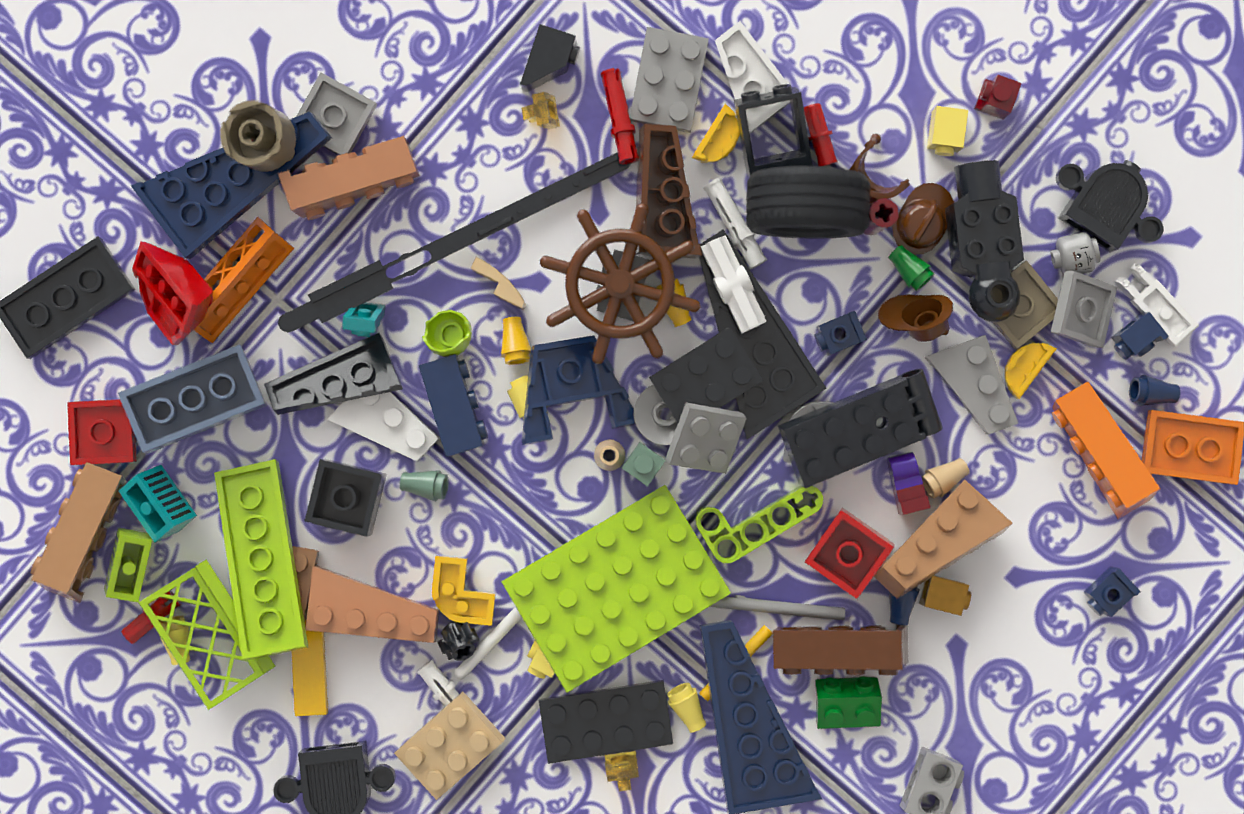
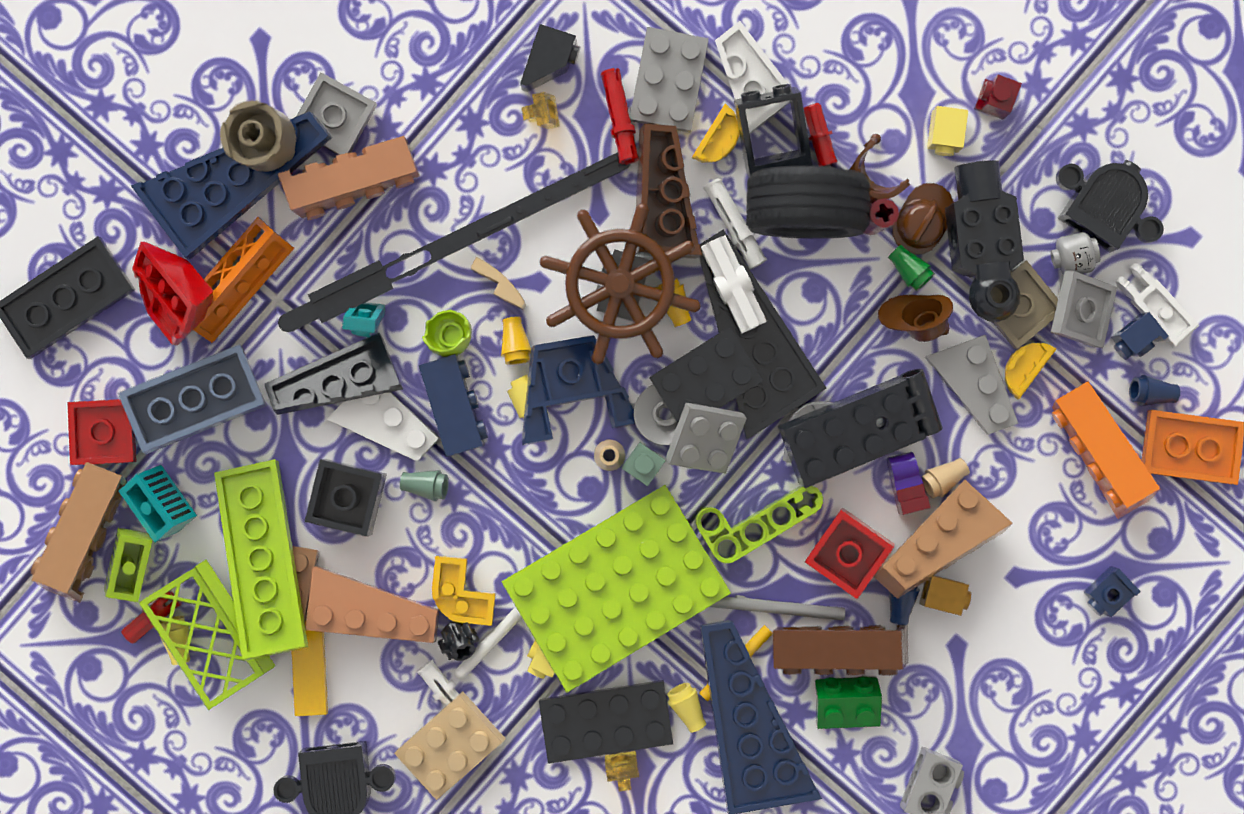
dark blue brick [814,310,867,356] -> none

